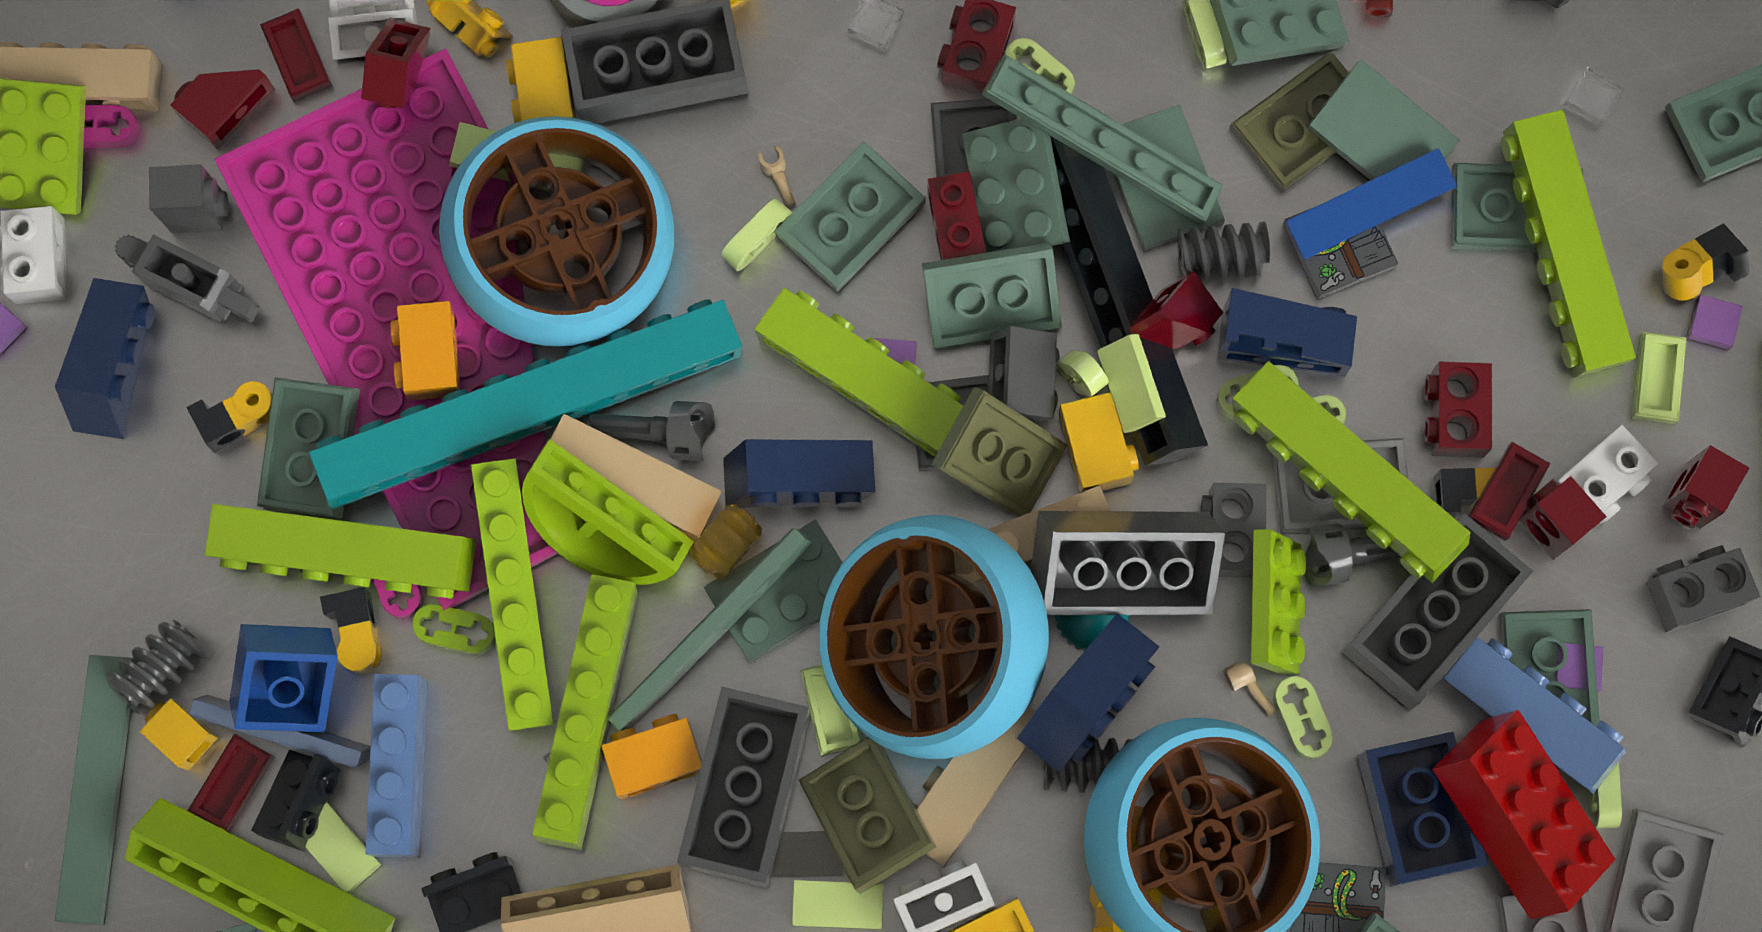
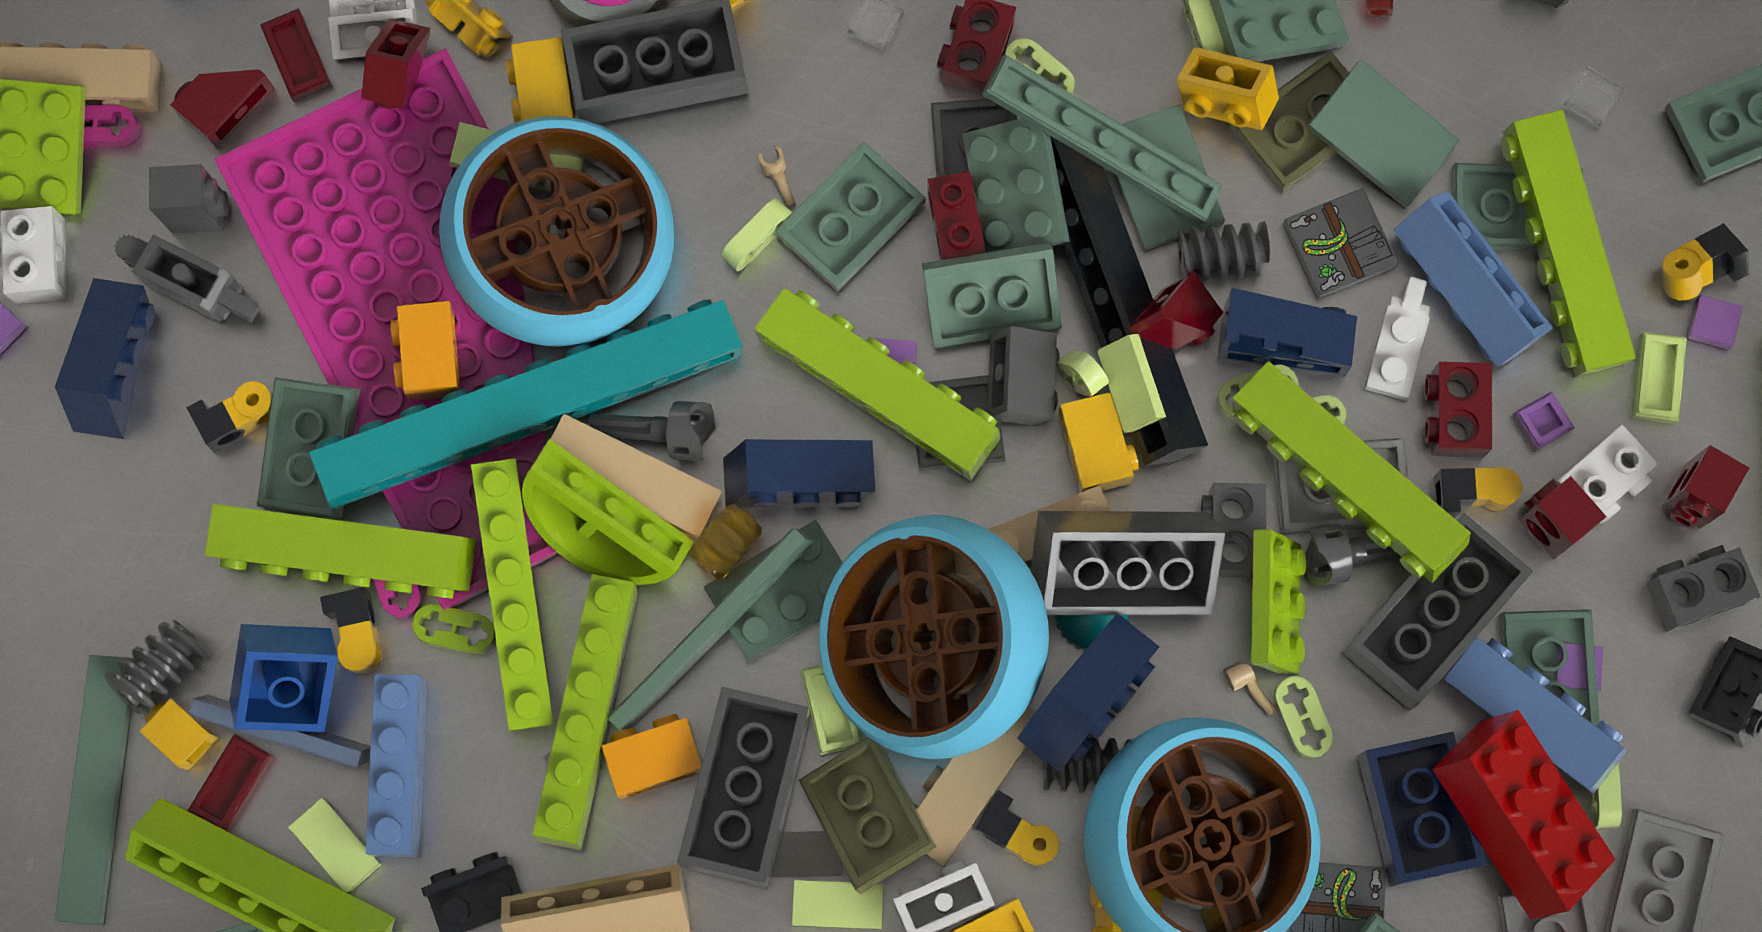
black bracket [251,749,340,851] -> none
olive tile [931,387,1067,517] -> none
blue tile [1283,148,1458,261] -> none
dark red tile [1468,442,1551,541] -> none
none -> leg [974,790,1059,866]
none -> yellow brick [1177,47,1279,131]
none -> white hinge [1364,277,1430,401]
none -> medium blue brick [1393,191,1553,367]
none -> medium lavender tile [1512,391,1575,452]

